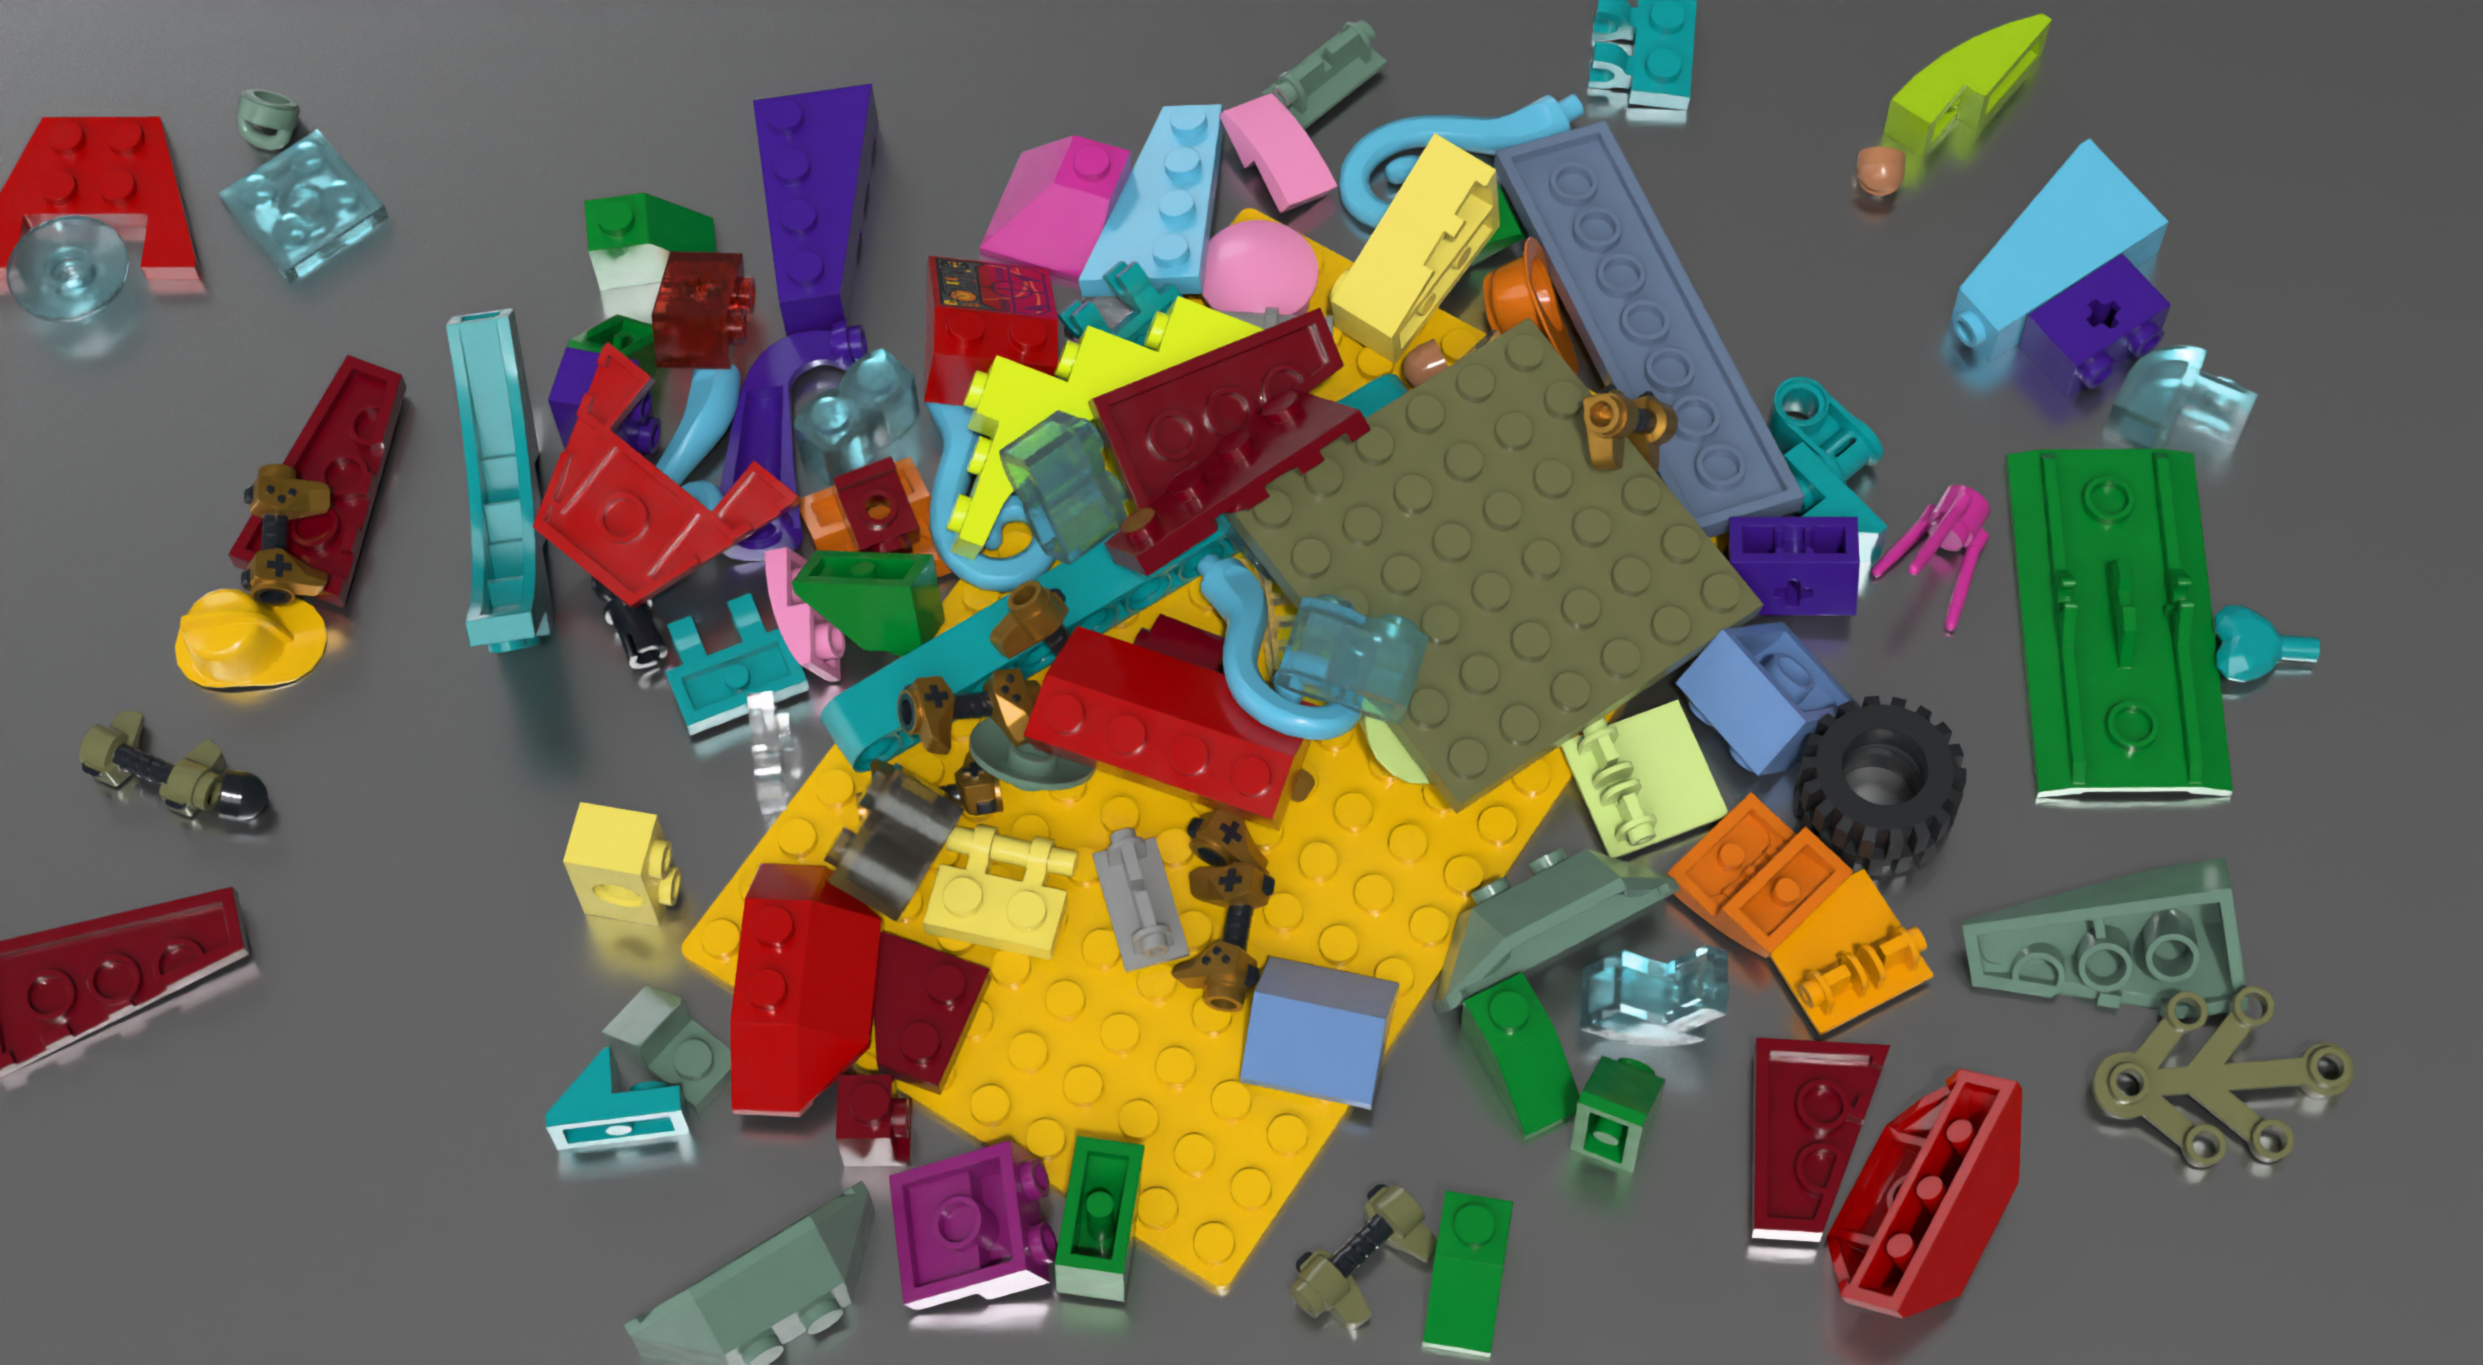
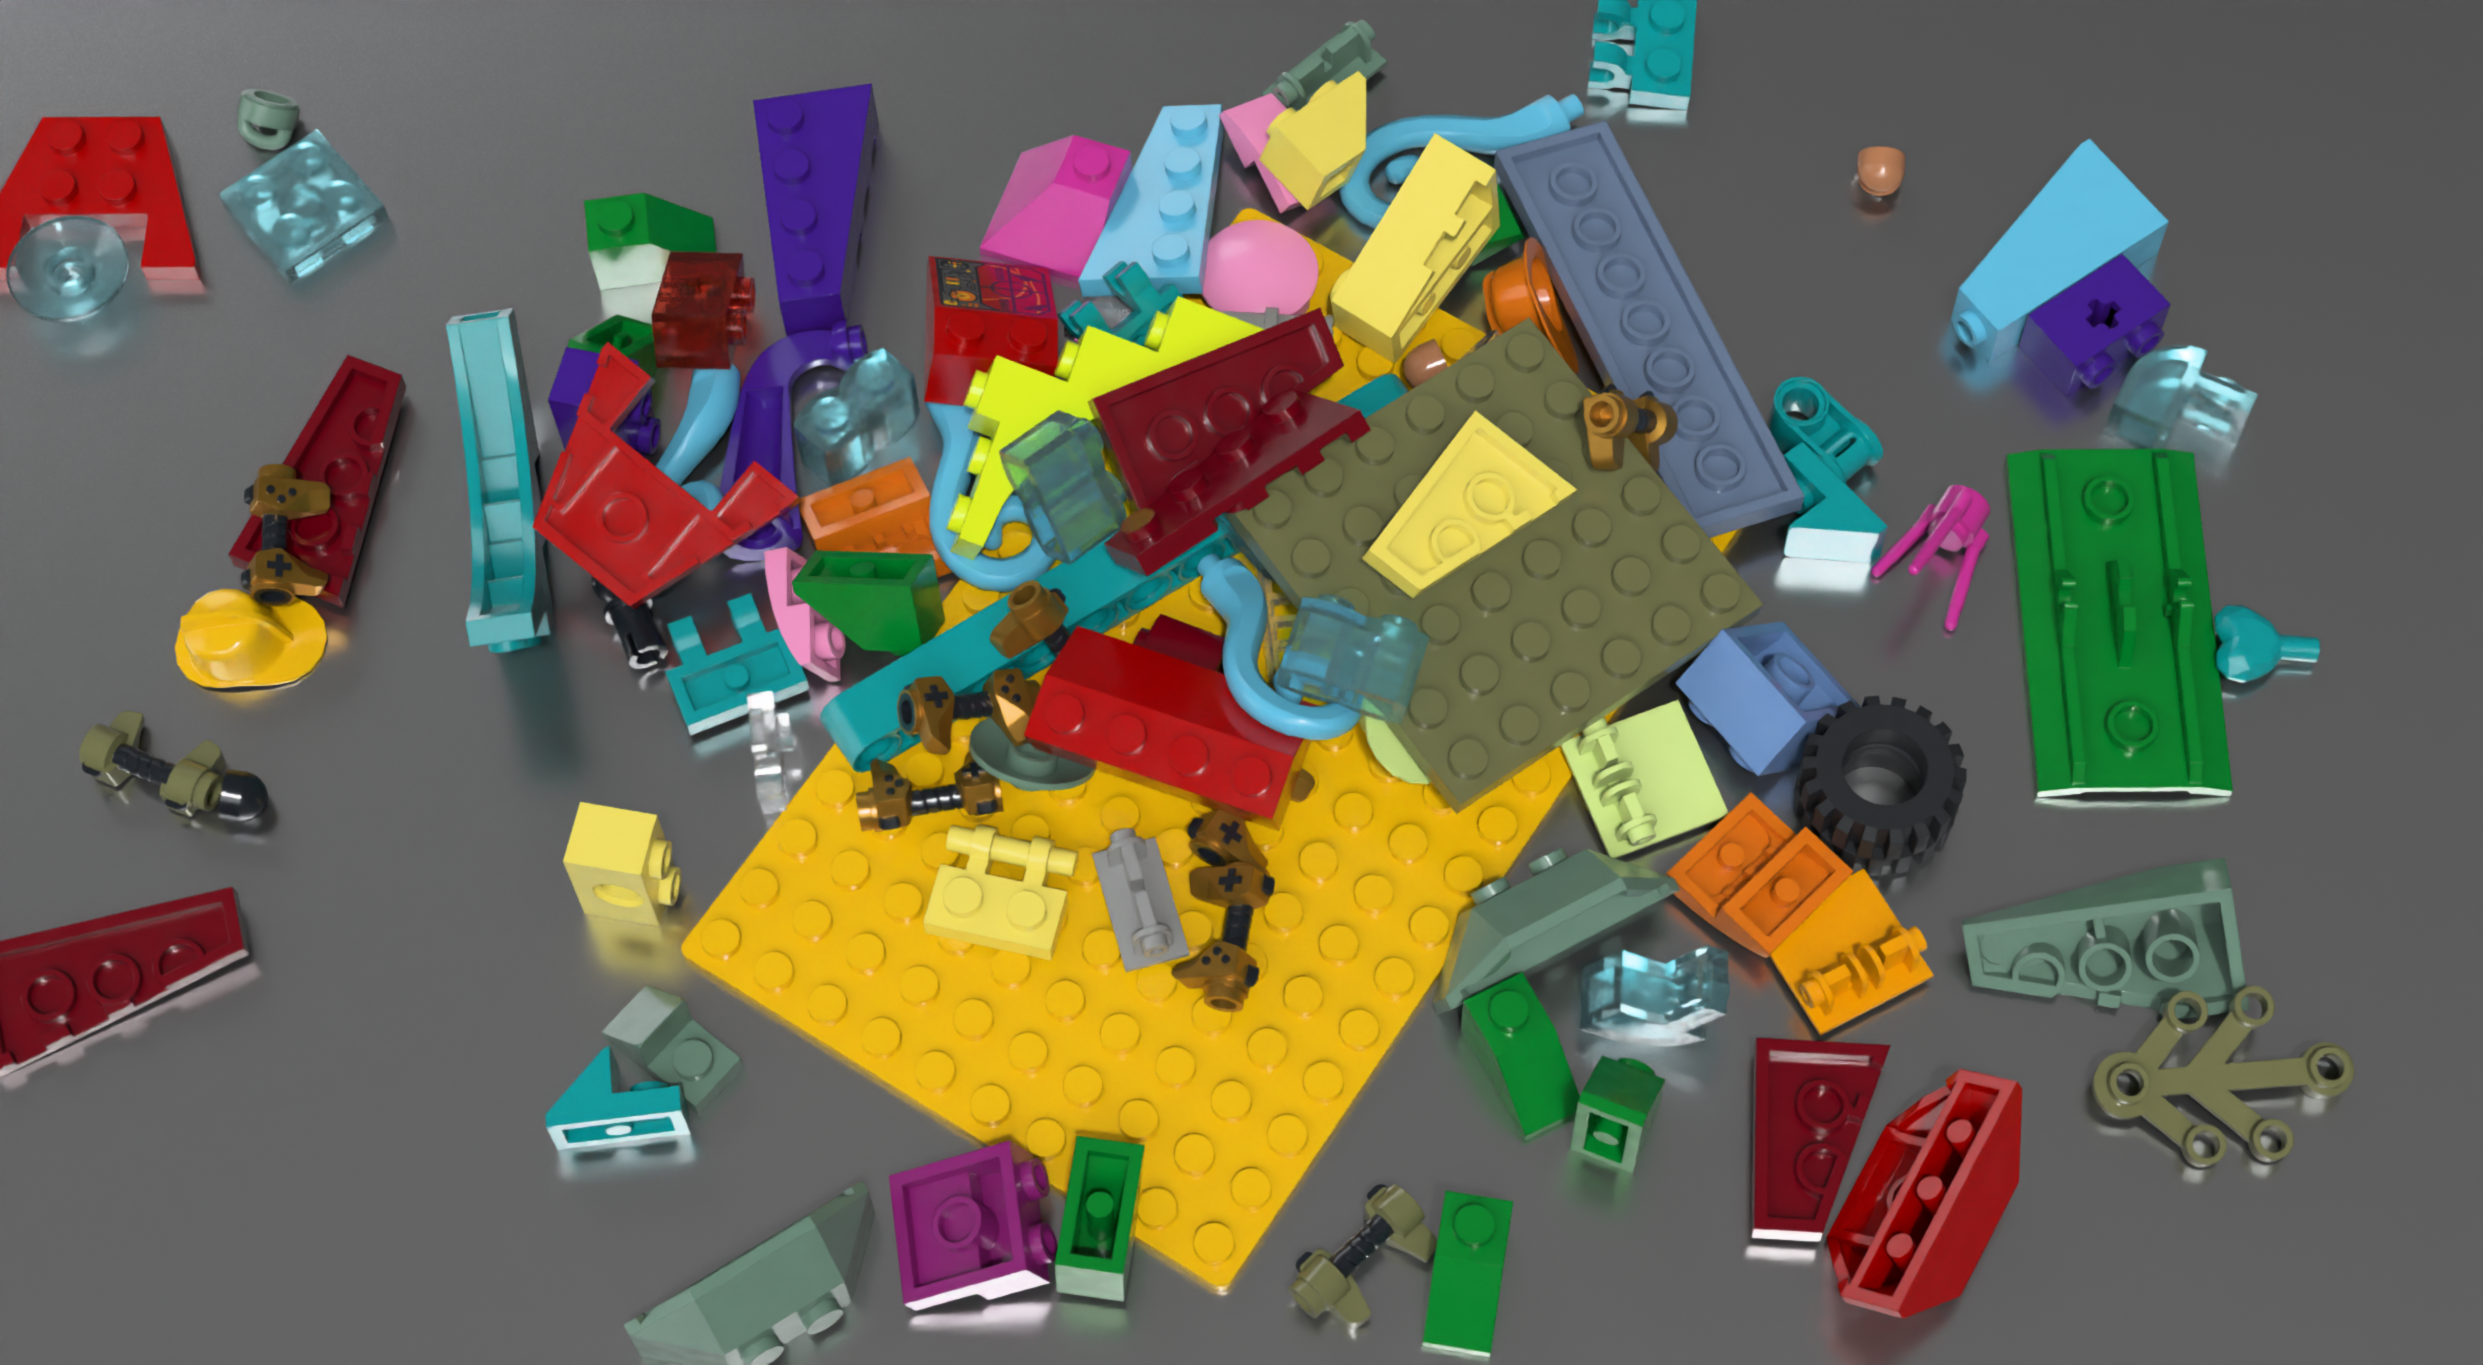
red wedge [730,863,883,1117] -> none
clear smoke brick [823,763,965,921] -> none
dark red brick [832,456,920,553] -> none
dark red brick [836,1074,913,1166] -> none
dark red wing [874,931,992,1095] -> none
medium blue slope [1240,956,1399,1110] -> none
dark purple brick [1728,517,1860,616] -> none
lime slope [1884,13,2052,158] -> none
none -> light yellow slope [1259,71,1366,210]
none -> light yellow wing [1361,410,1577,598]

